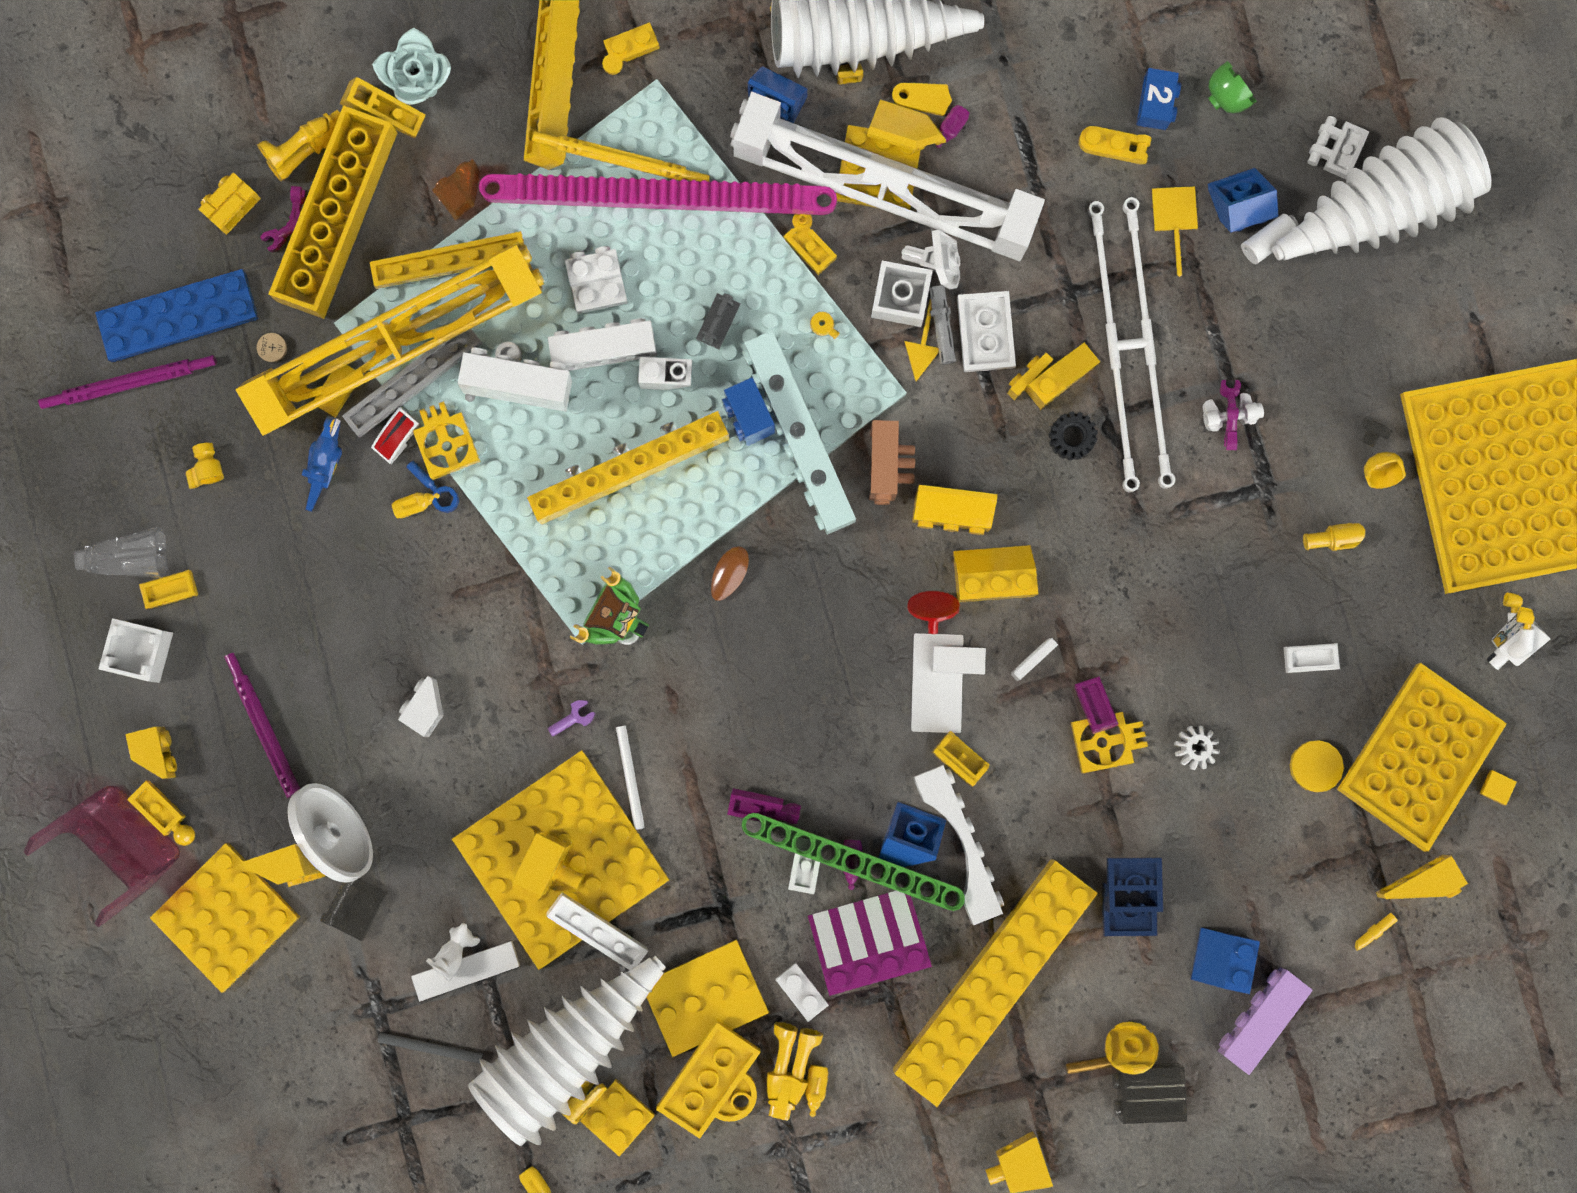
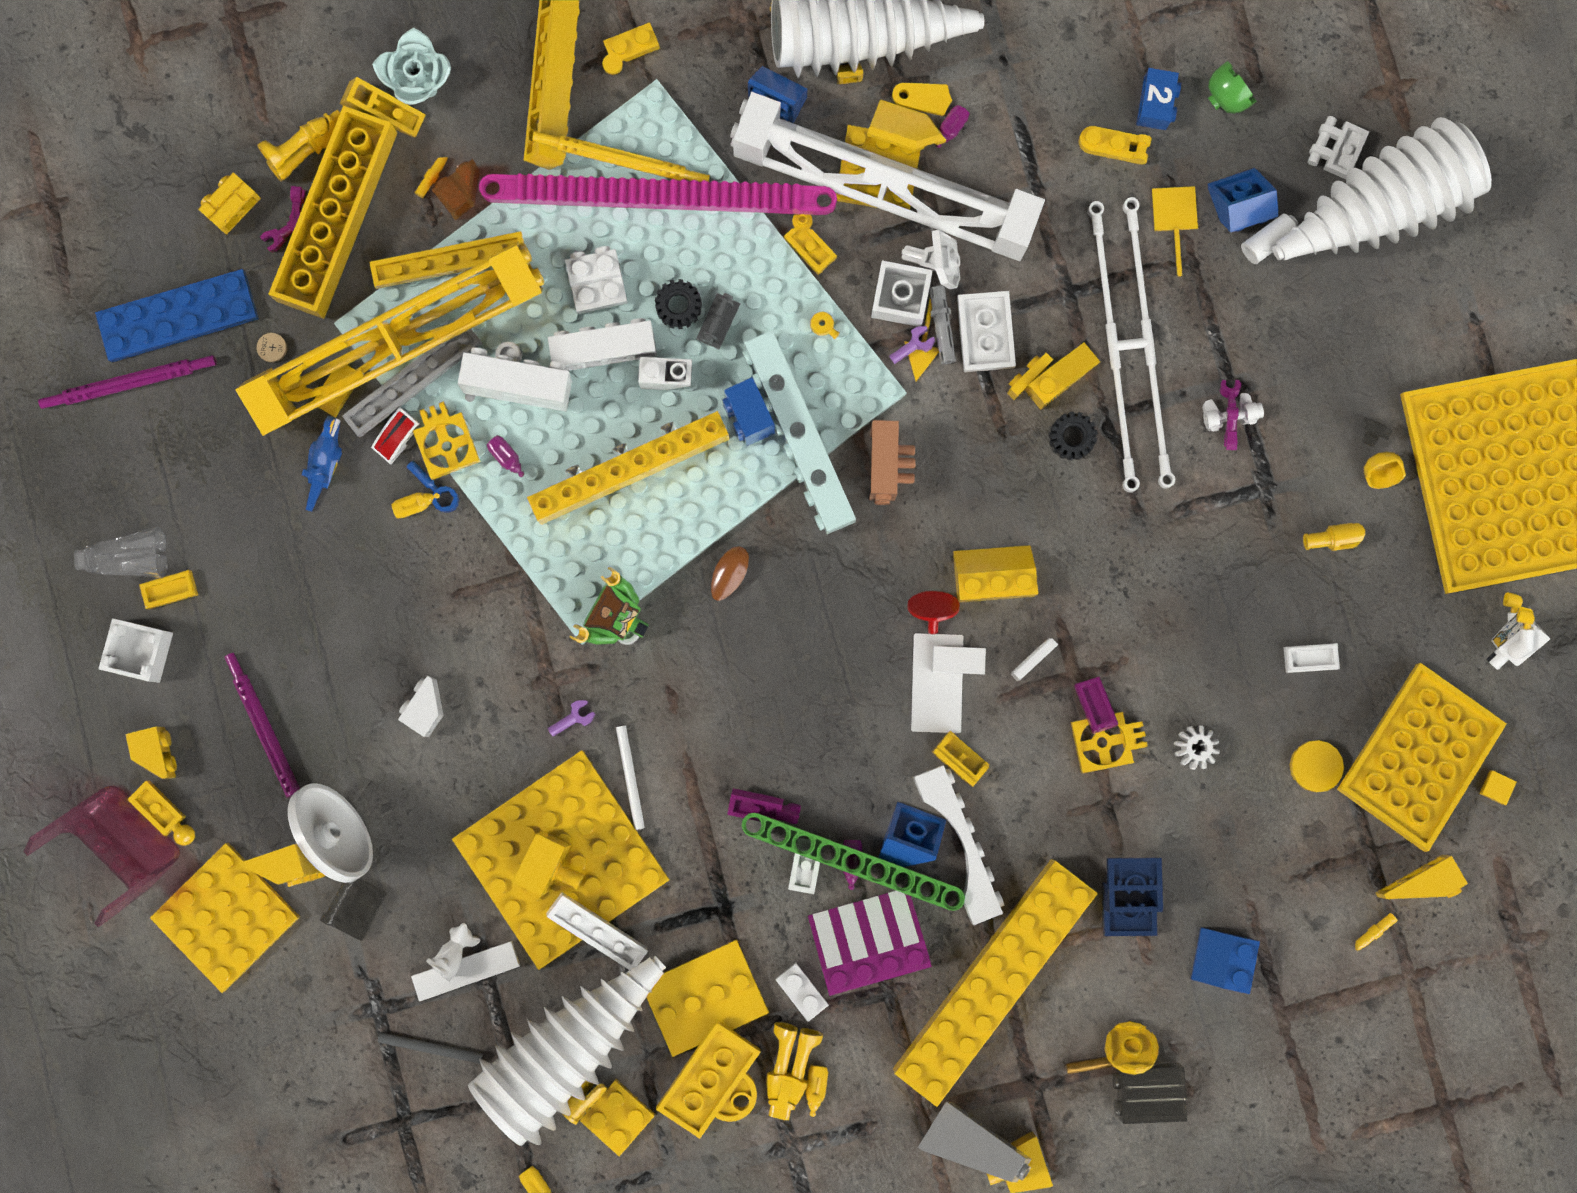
yellow piece [186,443,224,489] -> none
yellow slope [912,485,998,535] -> none
lavender brick [1218,967,1313,1075] -> none
none -> yellow piece [415,157,448,198]
none -> magenta piece [486,435,525,477]
none -> black tyre [655,279,702,329]
none -> medium lavender bar [889,326,935,364]
none -> light grey slope [918,1102,1031,1182]

